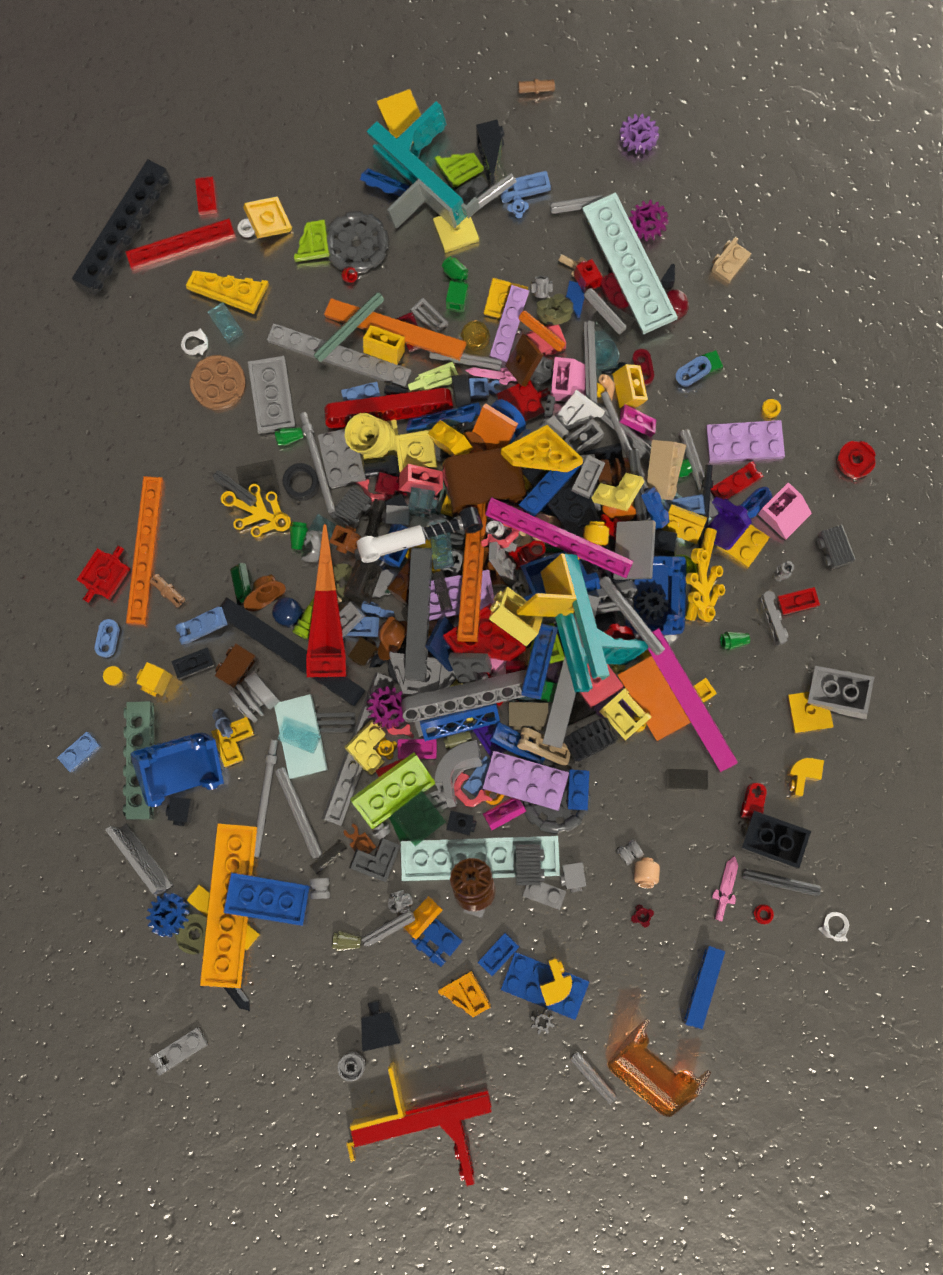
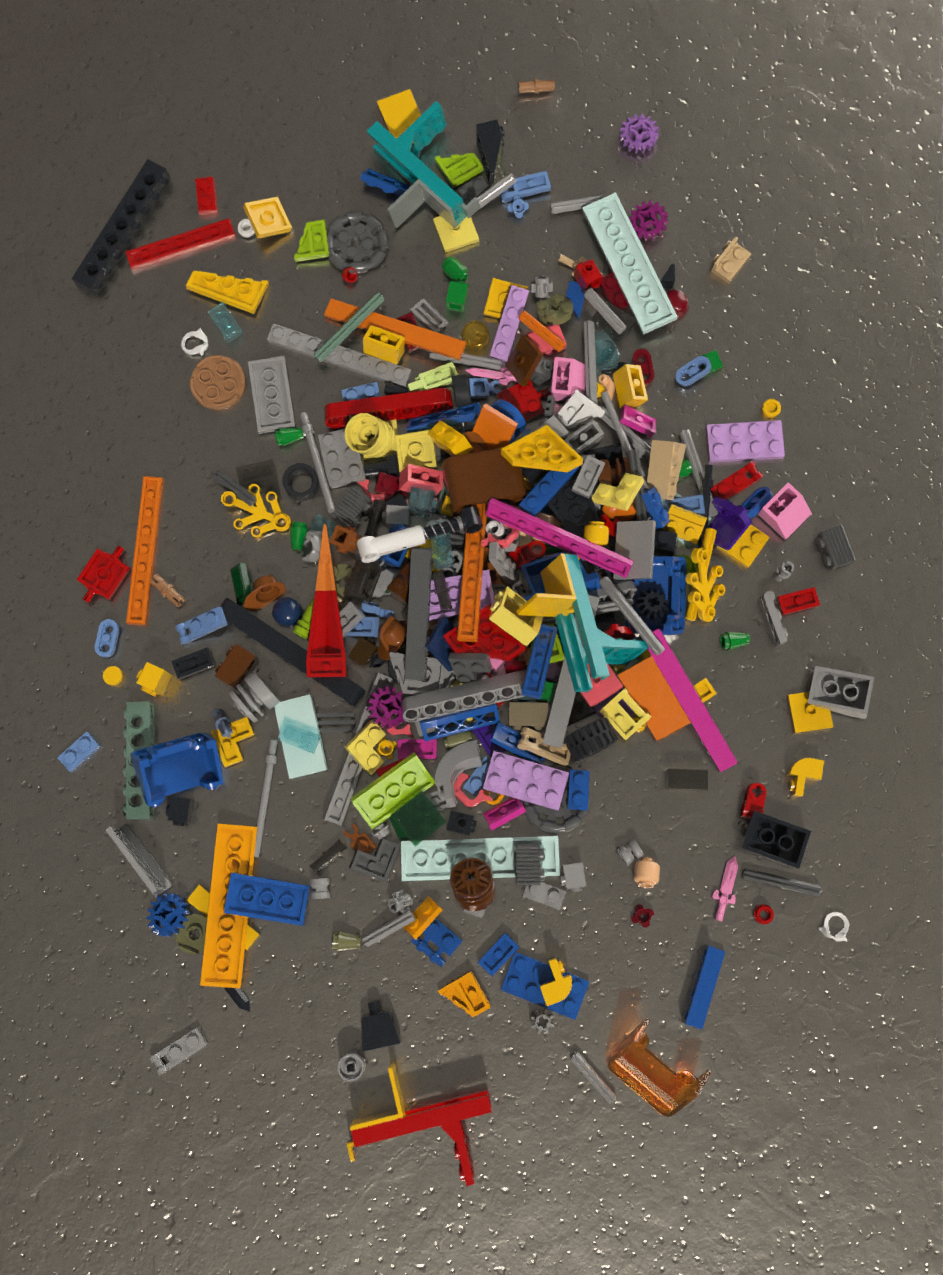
light grey axle [275,767,322,858] -> none
red plate [836,441,876,479] -> none

